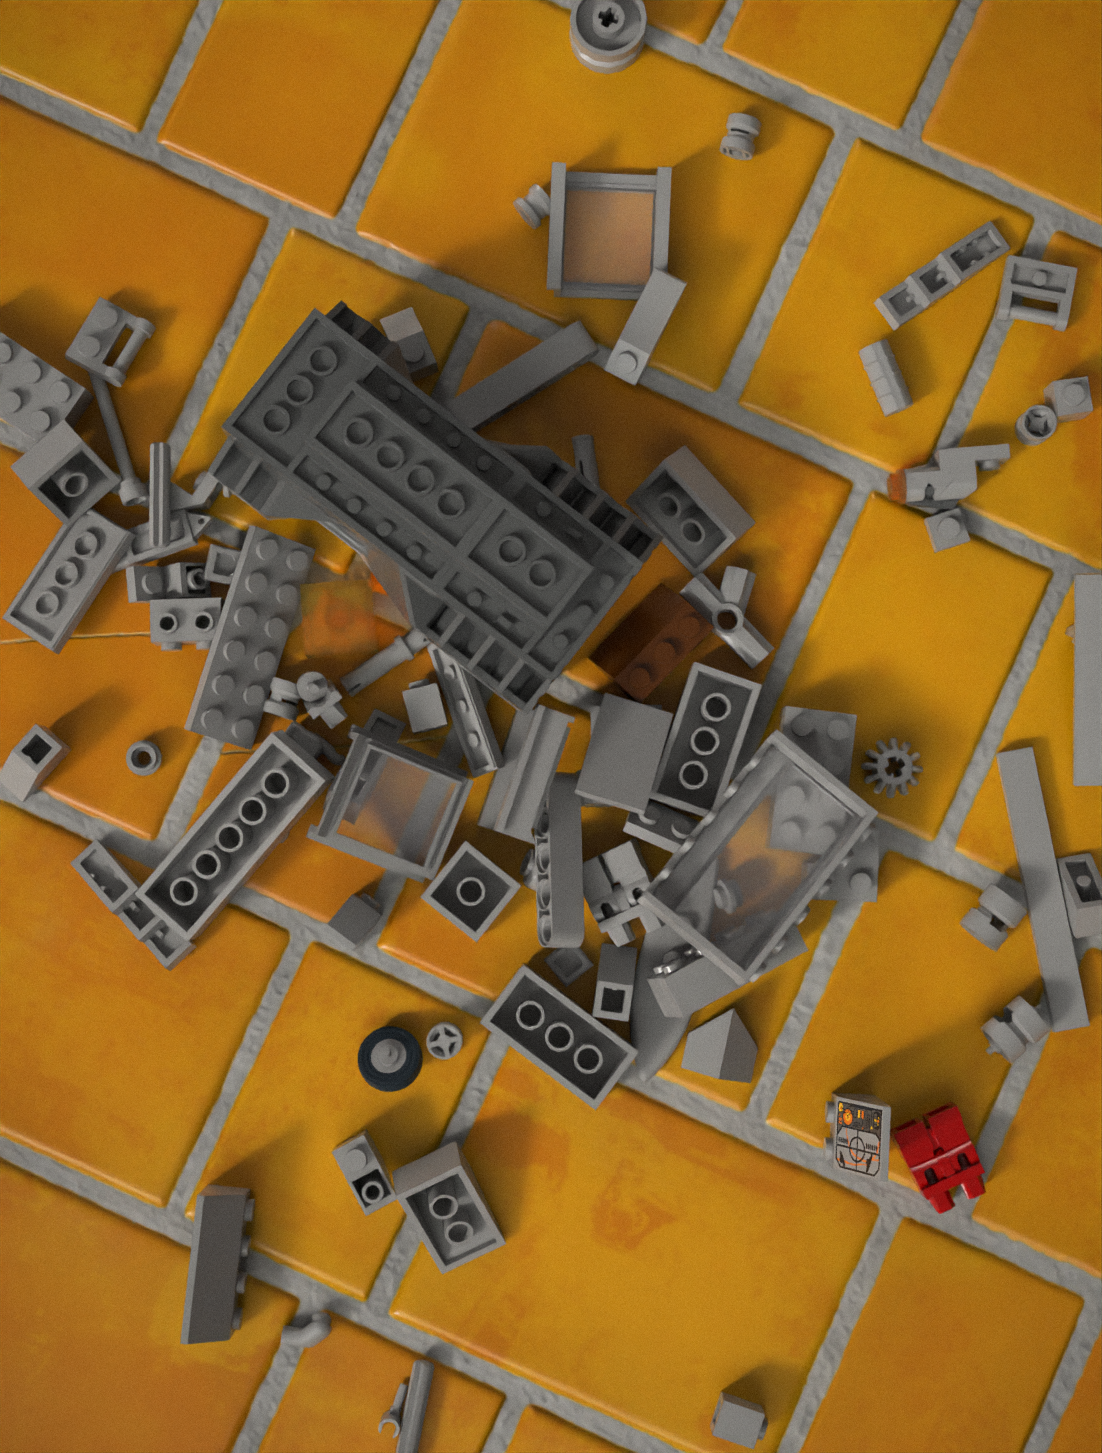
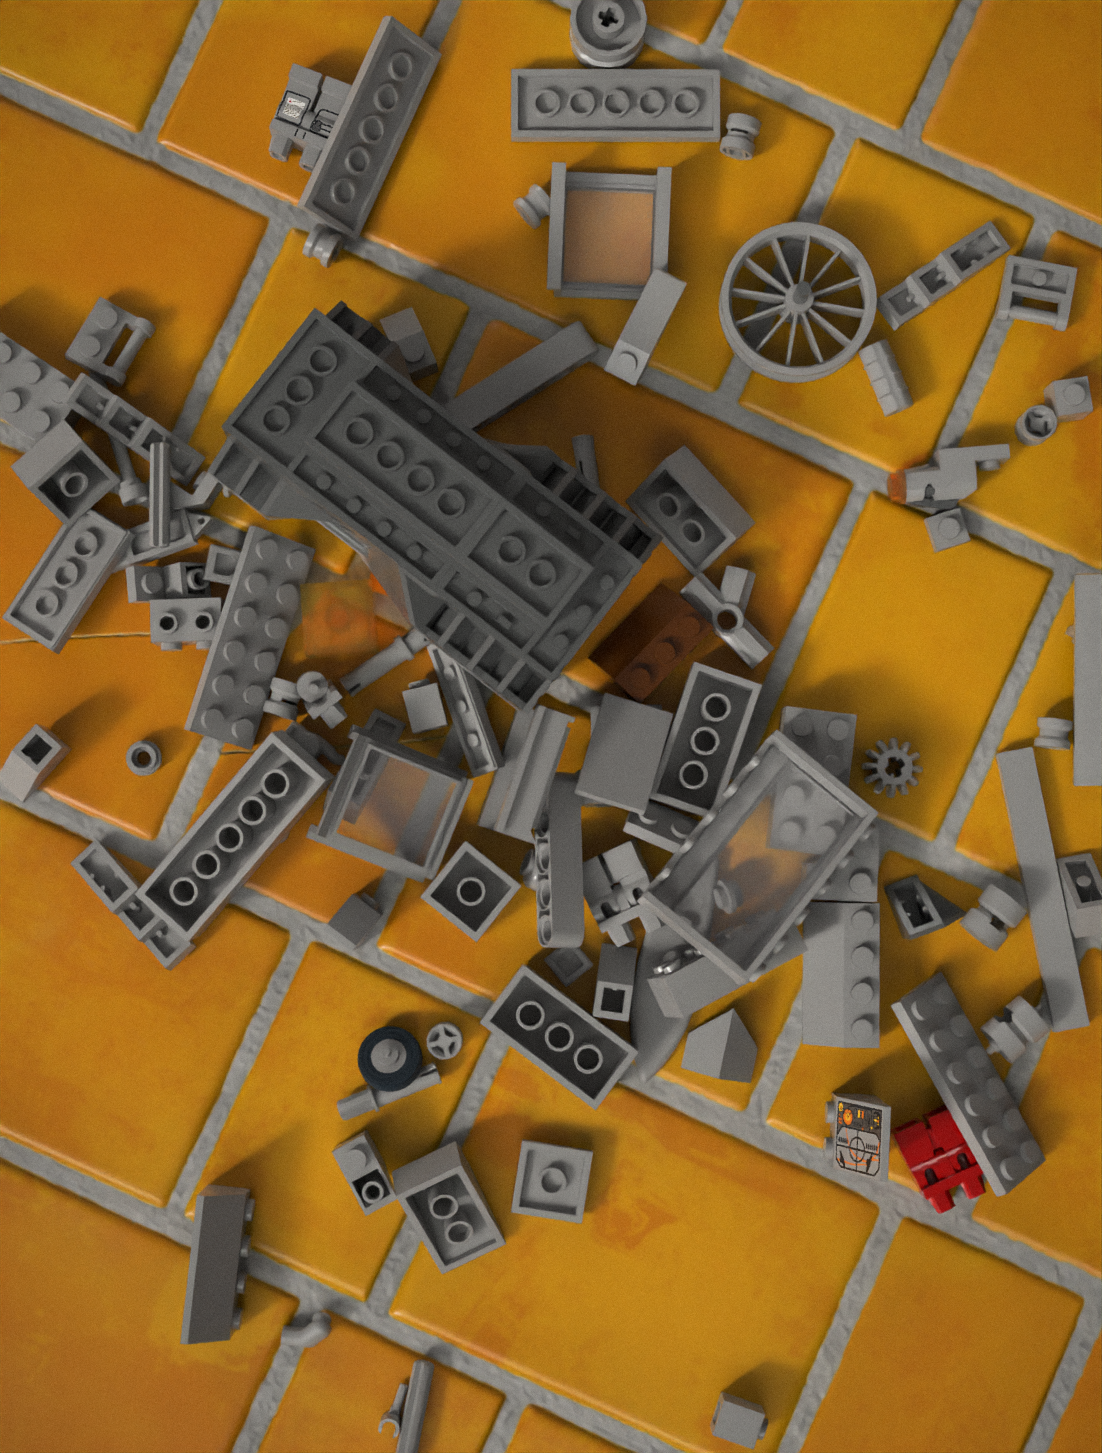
none -> light grey slope [61,372,206,486]
none -> light grey hips [269,63,352,173]
none -> light grey plate [297,16,442,241]
none -> light grey wheel [302,223,344,268]
none -> light grey axle [337,1062,442,1120]
none -> light grey plate [511,69,720,142]
none -> light grey plate [511,1139,593,1224]
none -> light grey wheel [719,222,877,383]
none -> light grey slope [802,902,880,1048]
none -> dark grey slope [884,874,967,940]
none -> light grey plate [891,972,1046,1197]
none -> light grey wheel [1034,717,1073,750]

